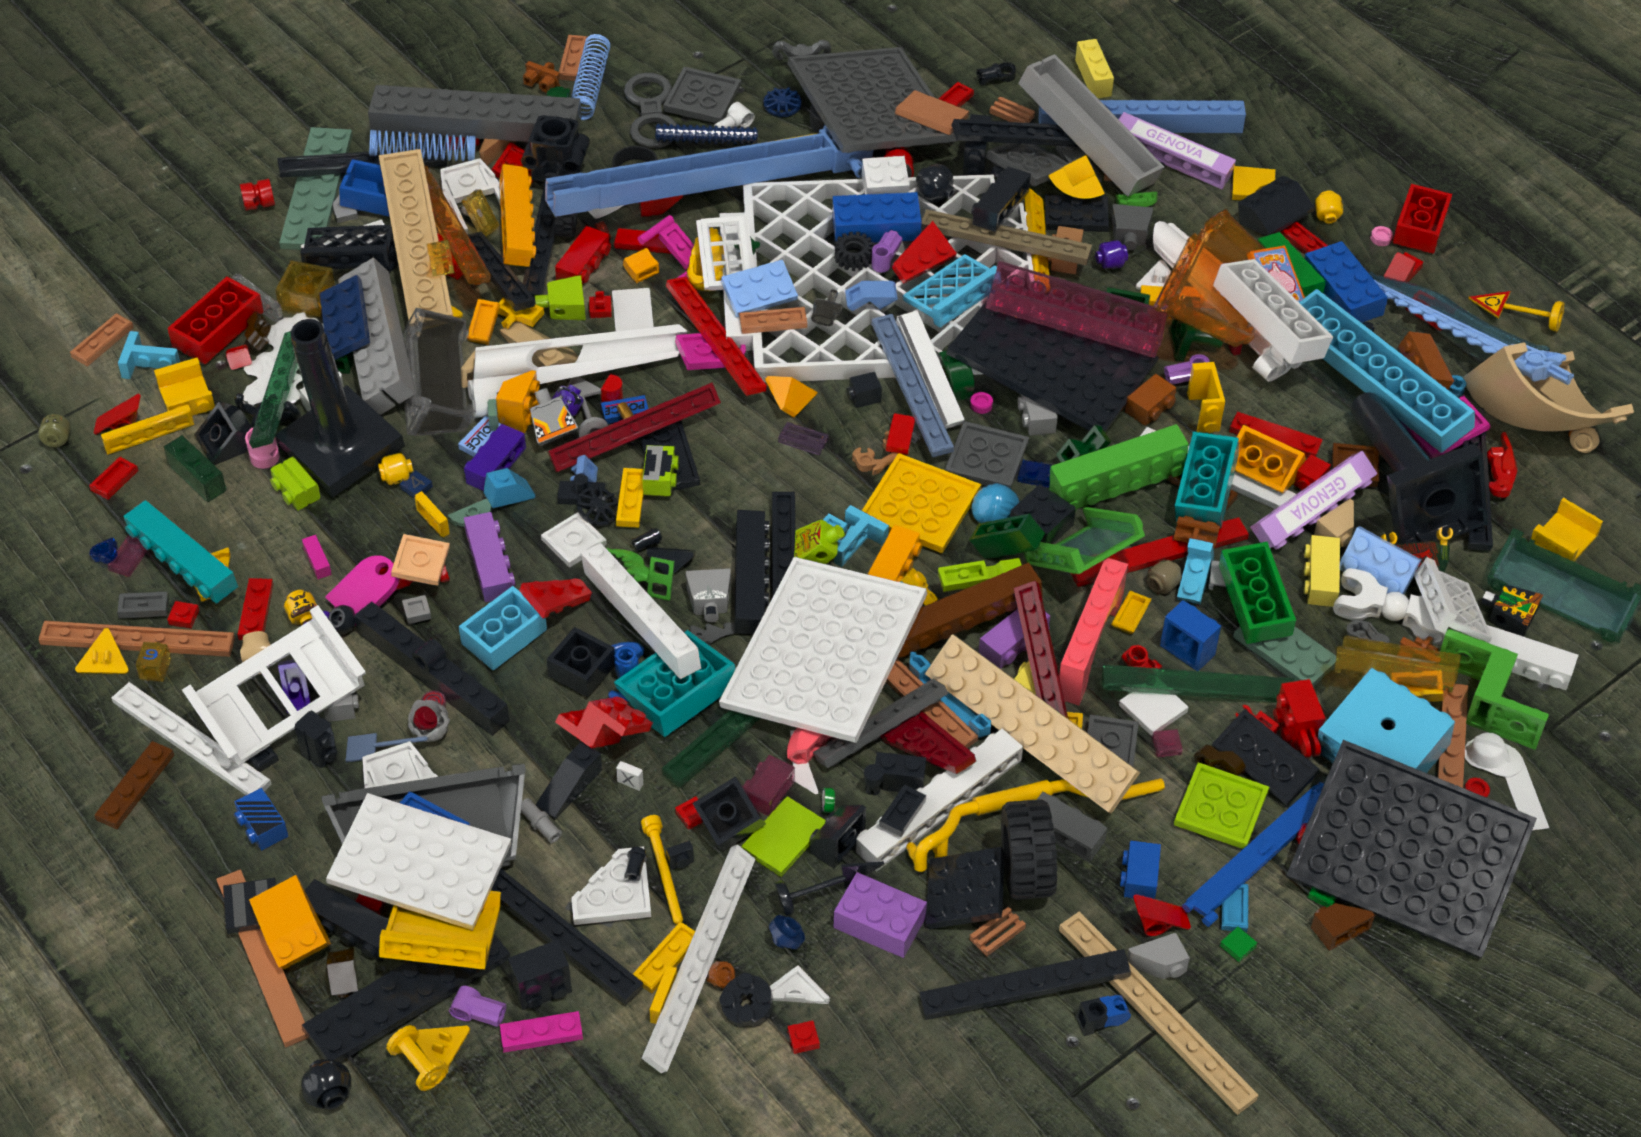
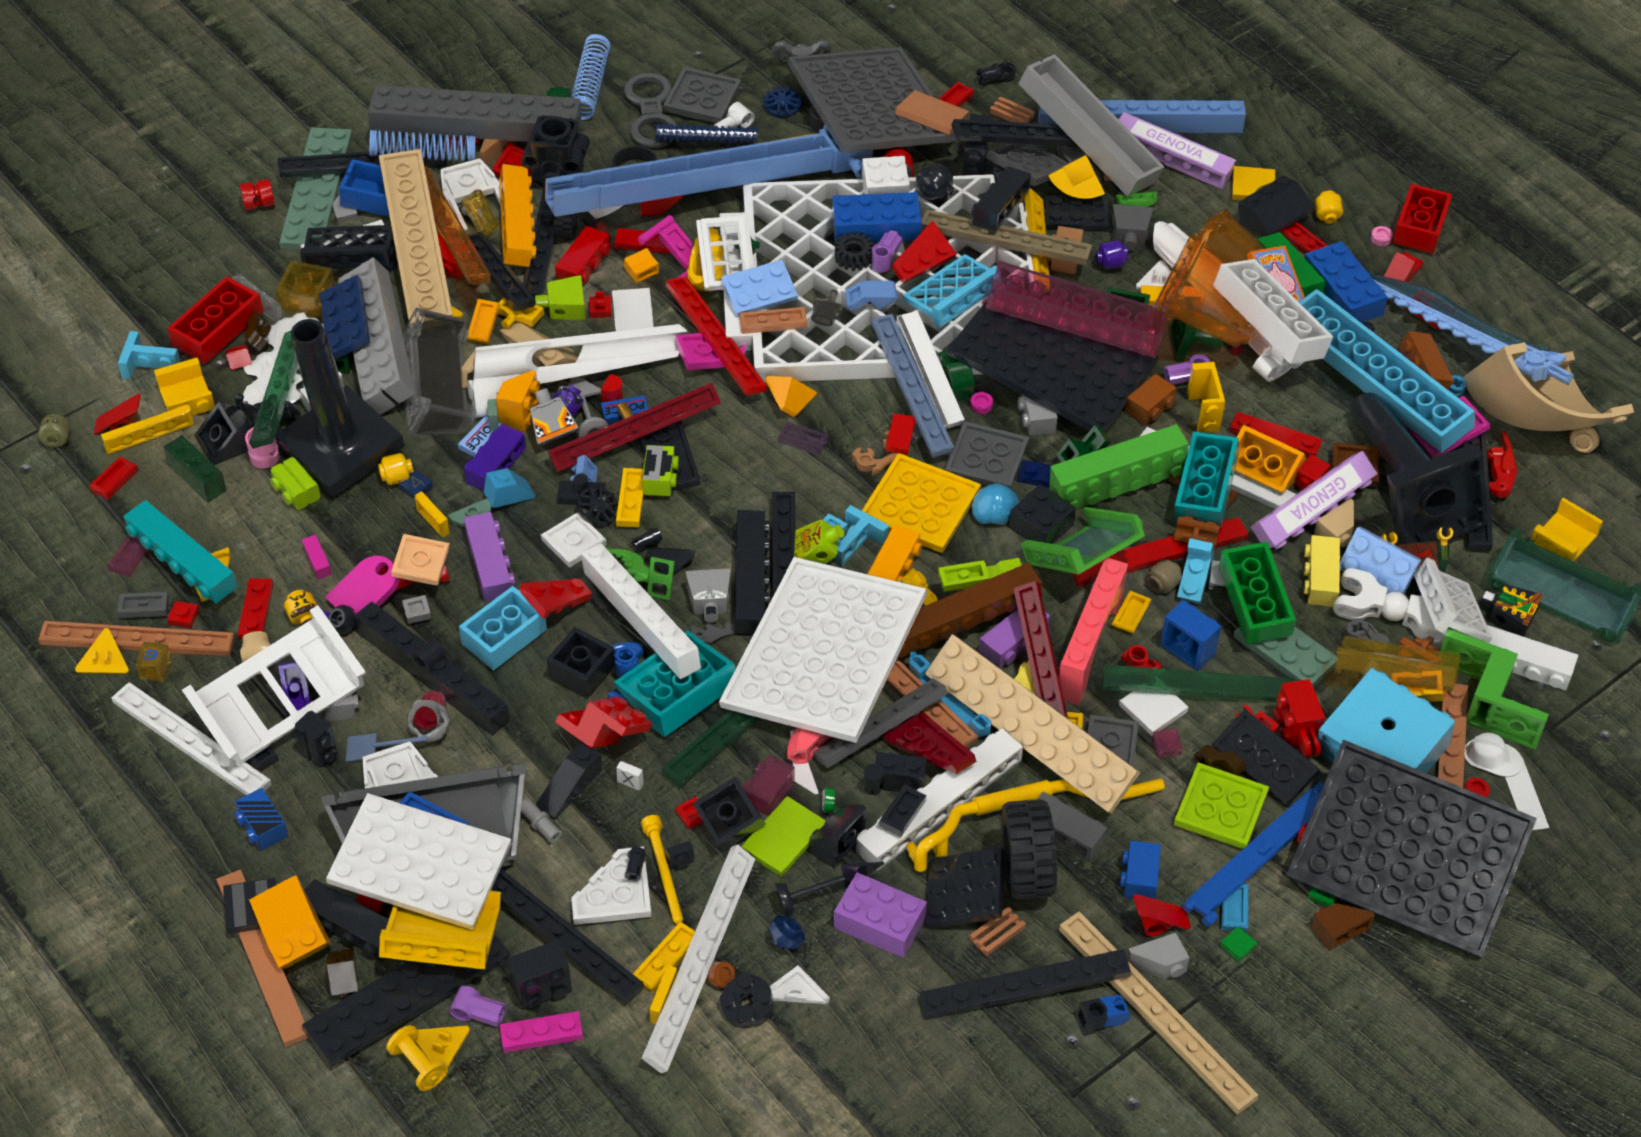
nougat tile [70,313,134,367] -> none
clear blue tile [89,538,118,564] -> none
reddish brown plate [94,741,174,830] -> none
black plant [301,1059,352,1110] -> none
clear yellow brick [426,240,454,277] -> none
dark orange hips [523,61,561,93] -> none
nougat tile [559,35,588,81] -> none
red plate [787,1020,820,1054] -> none
black brick [846,372,882,408] -> none
dark green brick [969,514,1045,559] -> none
light yellow brick [1075,39,1114,98] -> none
yellow piece [1468,291,1565,332] -> none

